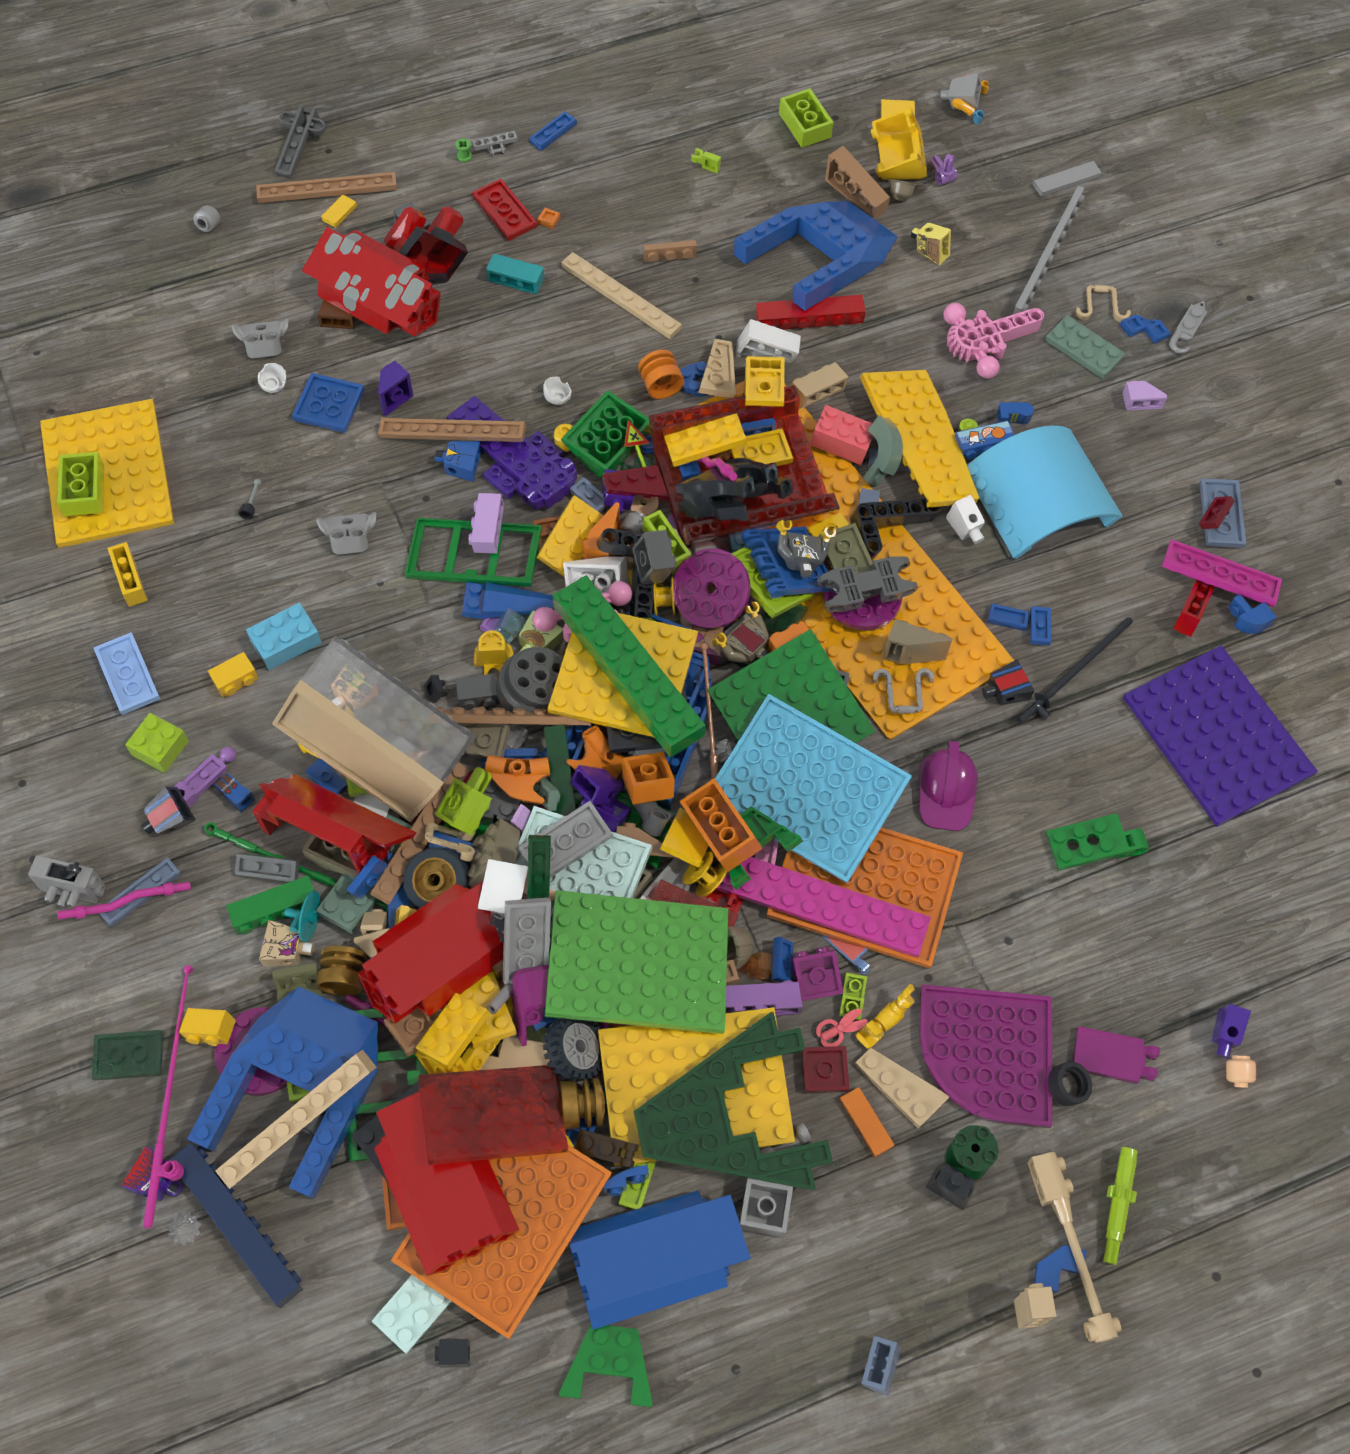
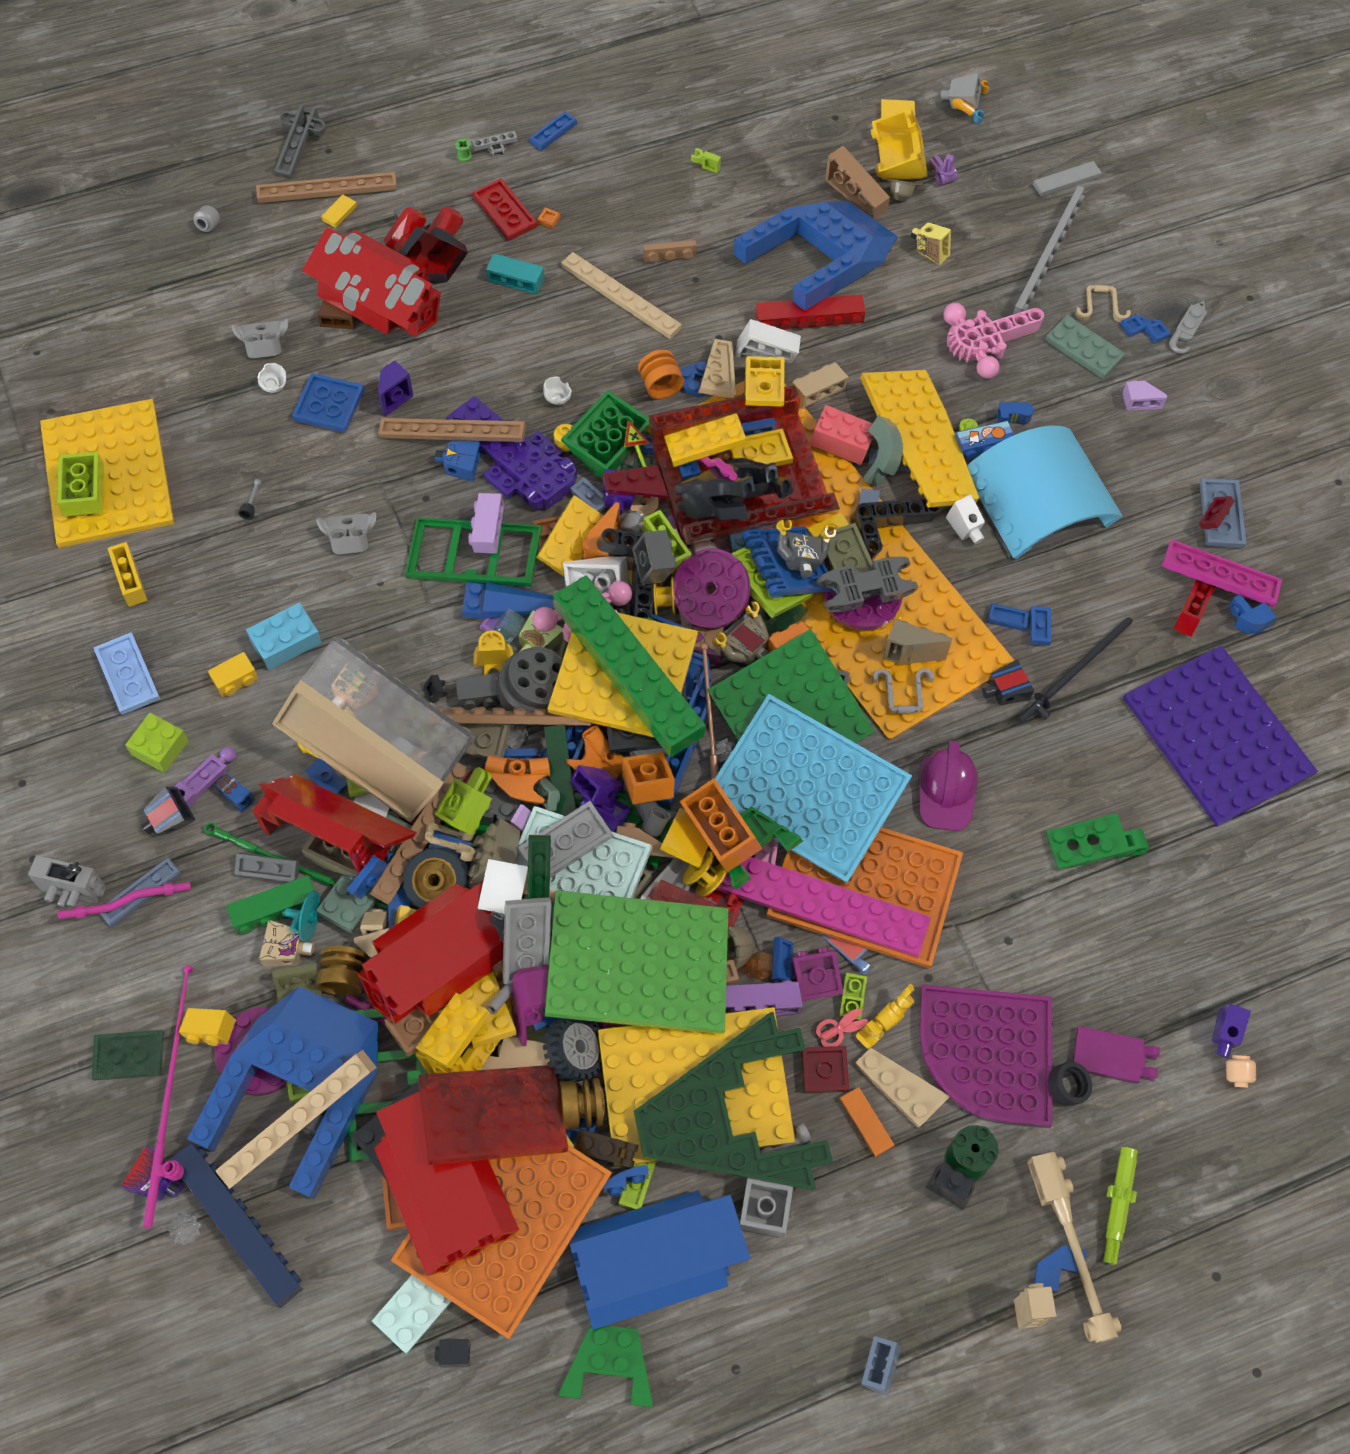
lime brick [779,88,834,148] -> none

